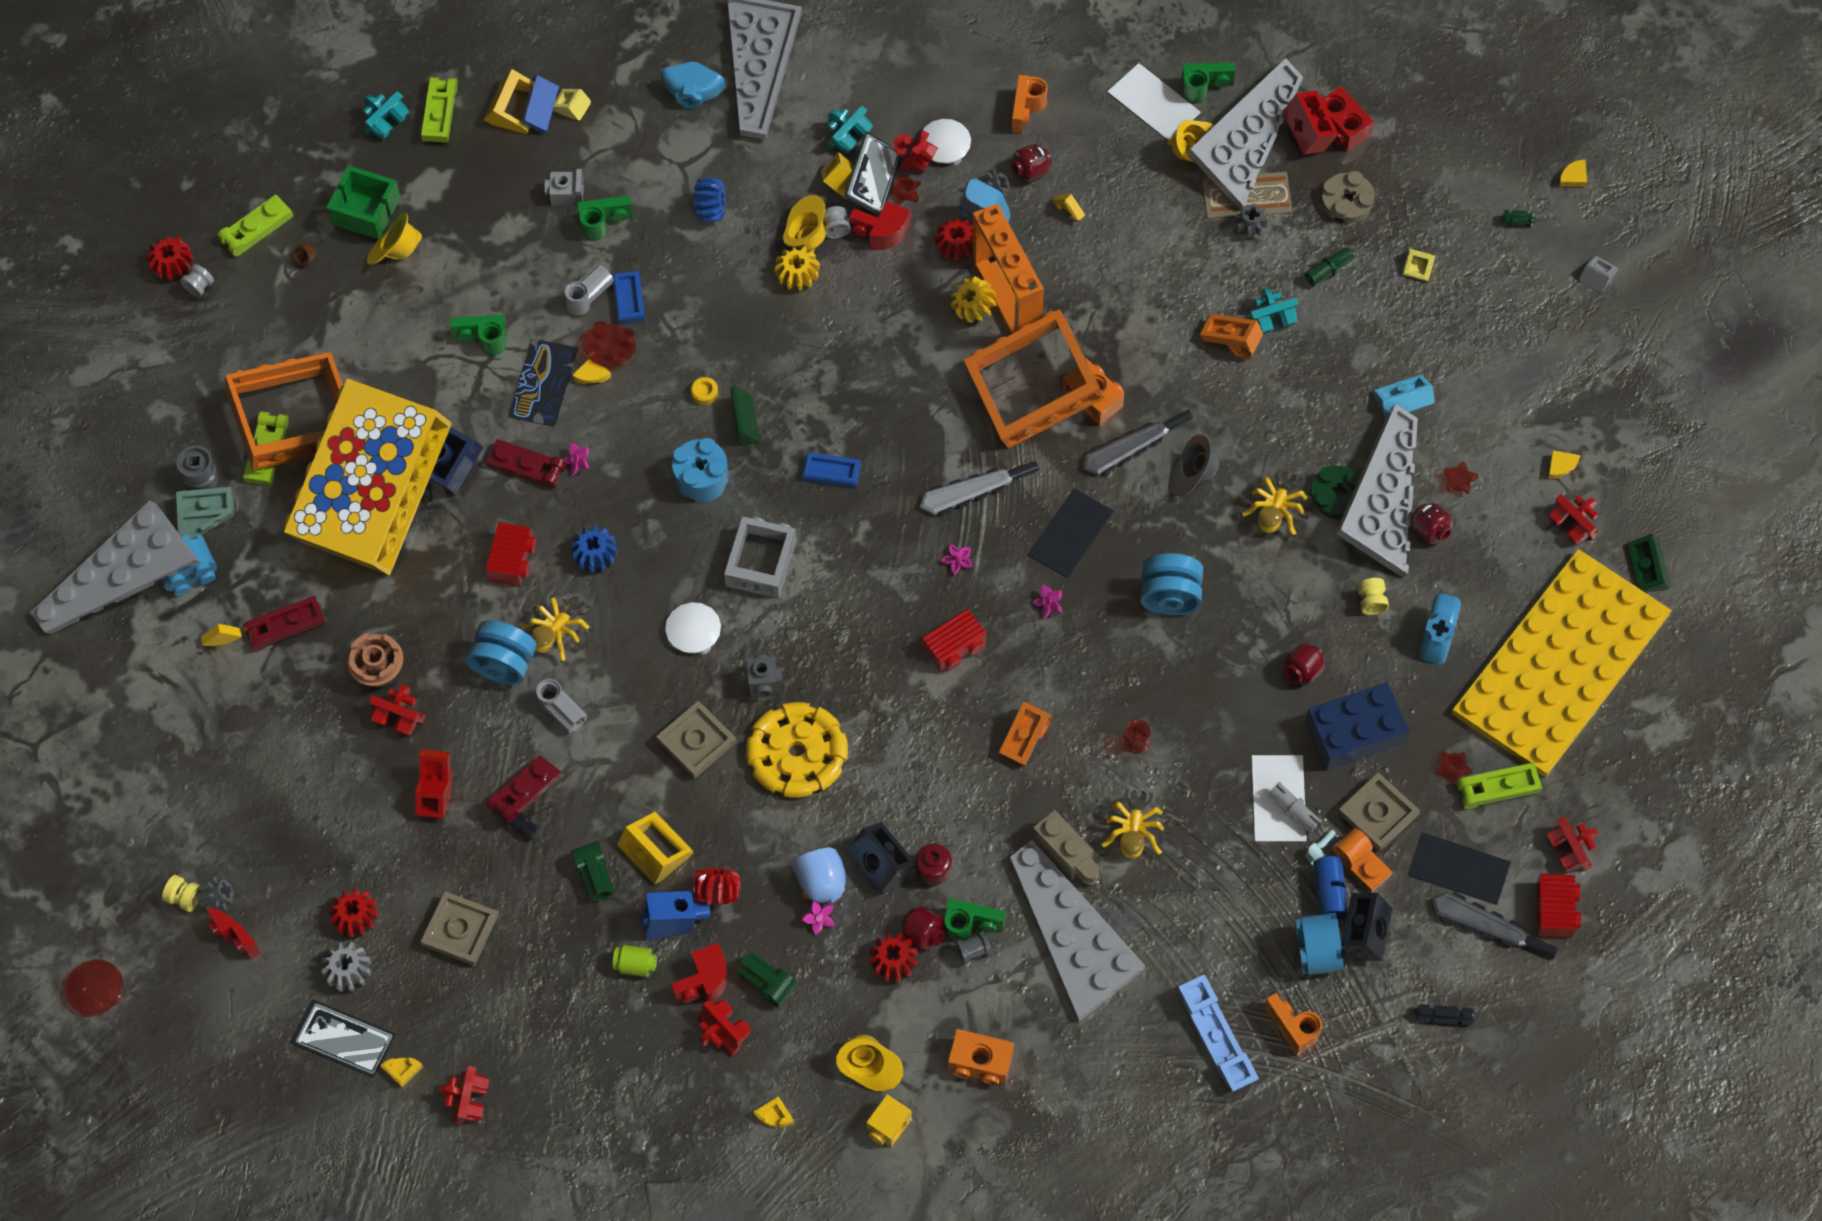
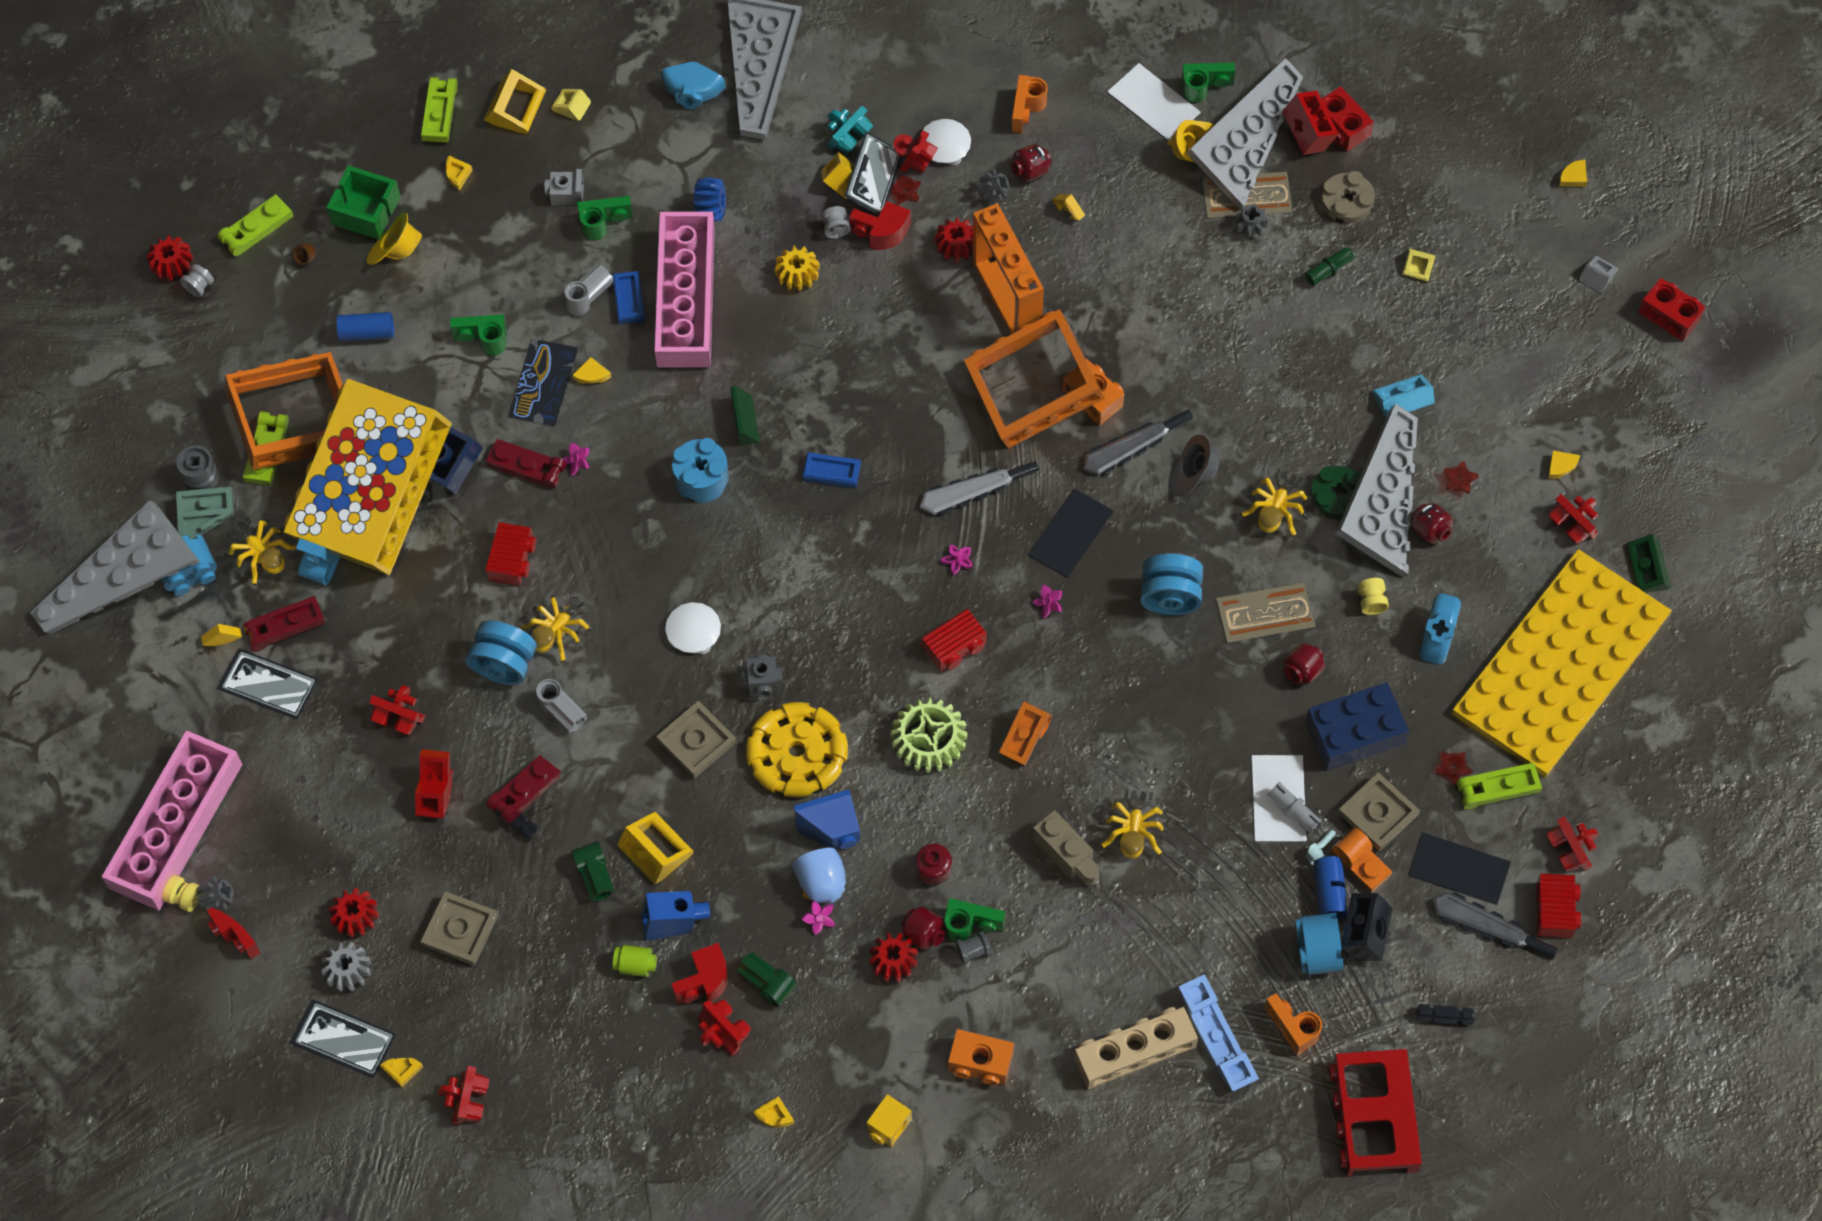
clear red dish [65,959,124,1017] -> none
nougat cone [347,633,403,688] -> none
teal hips [362,91,410,140] -> none
tile [520,75,559,134] -> none
blue gear [570,525,618,574] -> none
clear red dish [583,321,636,368] -> none
yellow tile [691,377,718,405] -> none
red gear [691,867,741,905] -> none
light grey window [724,516,797,599] -> none
yellow piece [783,195,826,253] -> none
yellow piece [836,1035,903,1091] -> none
black brick [847,822,916,893] -> none
yellow gear [950,276,997,324] -> none
dark azure piece [959,179,1010,224] -> none
light grey wing [1010,840,1145,1022] -> none
clear red bush [1124,720,1151,754] -> none
orange plate [1200,314,1263,359] -> none
teal hips [1246,288,1299,334] -> none
dark green piece [1502,210,1536,227] -> none
none -> bright pink brick [102,730,242,911]
none -> sticker [217,648,318,719]
none -> animal [224,516,297,586]
none -> dark azure plate [296,538,340,585]
none -> blue pin [337,312,394,342]
none -> yellow tile [446,156,473,190]
none -> bright pink brick [655,212,715,367]
none -> blue slope [794,789,861,849]
none -> yellowish green gear [891,697,967,773]
none -> tan brick [1074,1007,1198,1090]
none -> dark tan sticker [1216,583,1316,643]
none -> red window [1329,1049,1422,1177]
none -> red brick [1638,278,1706,342]

